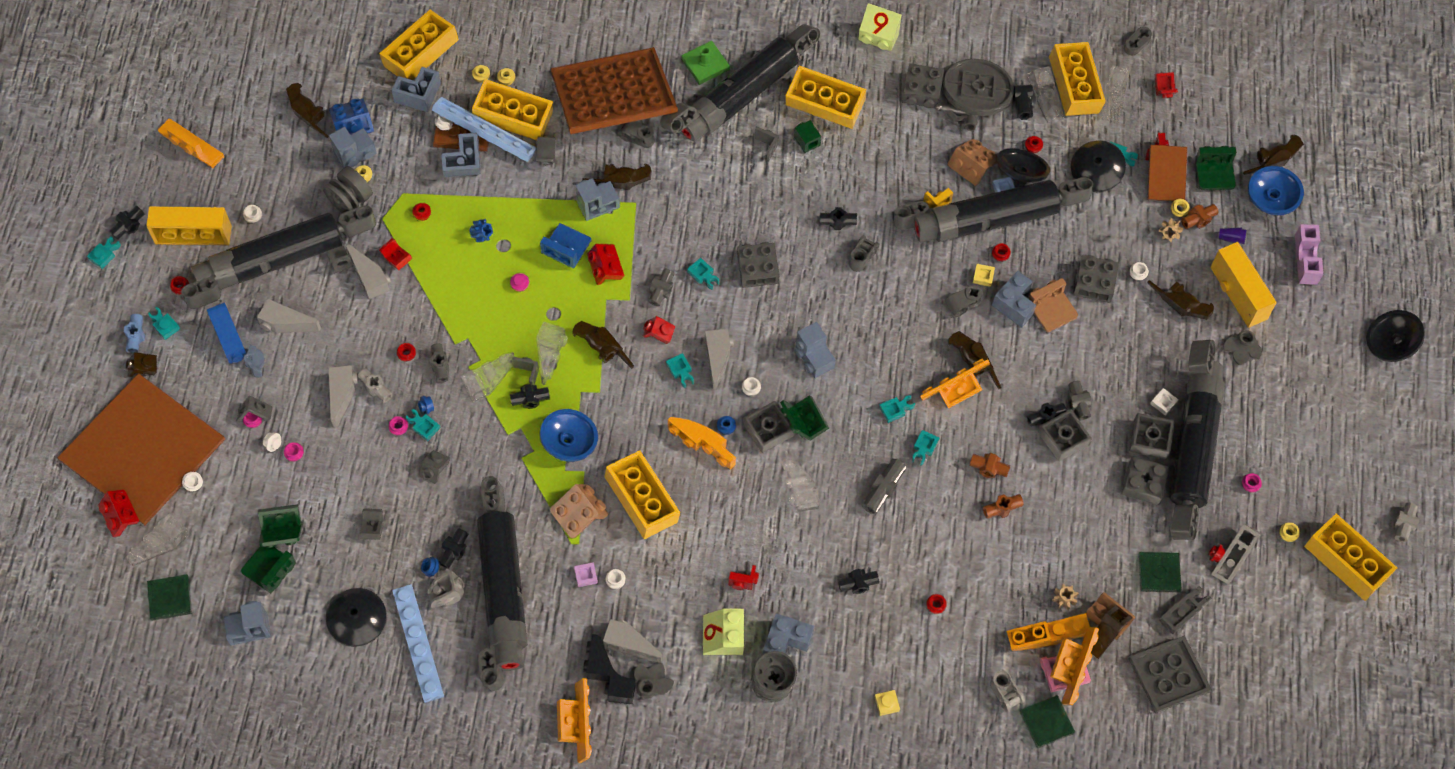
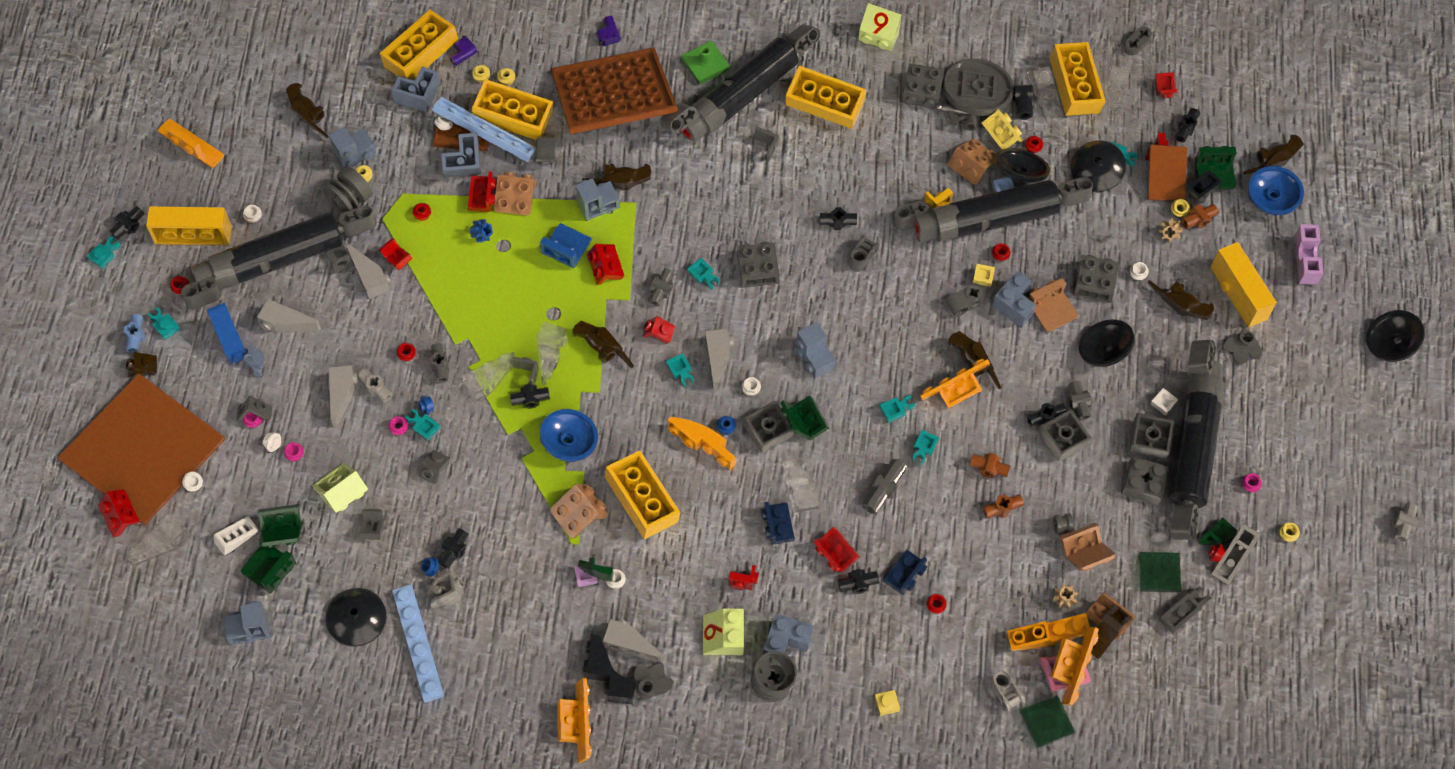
clear green tile [147,574,192,621] -> none
blue bracket [329,98,374,135] -> none
piece [477,476,528,691] -> none
dark pink plate [510,273,529,292] -> none
dark grey piece [619,121,655,148] -> none
dark green brick [794,120,821,153] -> none
dark grey plate [1129,635,1212,714] -> none
dark purple cone [1219,227,1247,244] -> none
yellow brick [1304,513,1397,601] -> none
none -> white slope [214,516,259,555]
none -> yellowish green slope [312,462,368,513]
none -> dark purple piece [450,35,478,66]
none -> red bracket [468,171,497,212]
none -> medium nougat bracket [494,172,537,215]
none -> dark green slope [578,557,614,582]
none -> dark purple piece [596,16,621,46]
none -> dark blue bracket [761,502,795,545]
none -> red bracket [813,527,860,573]
none -> dark blue bracket [884,549,928,595]
none -> light yellow bracket [982,109,1023,150]
none -> dark grey wheel [1053,513,1074,534]
none -> medium nougat bracket [1059,523,1116,571]
none -> black dish [1079,319,1135,367]
none -> black axle [1175,108,1200,143]
none -> black slope [1185,170,1223,203]
none -> dark green slope [1198,517,1238,545]

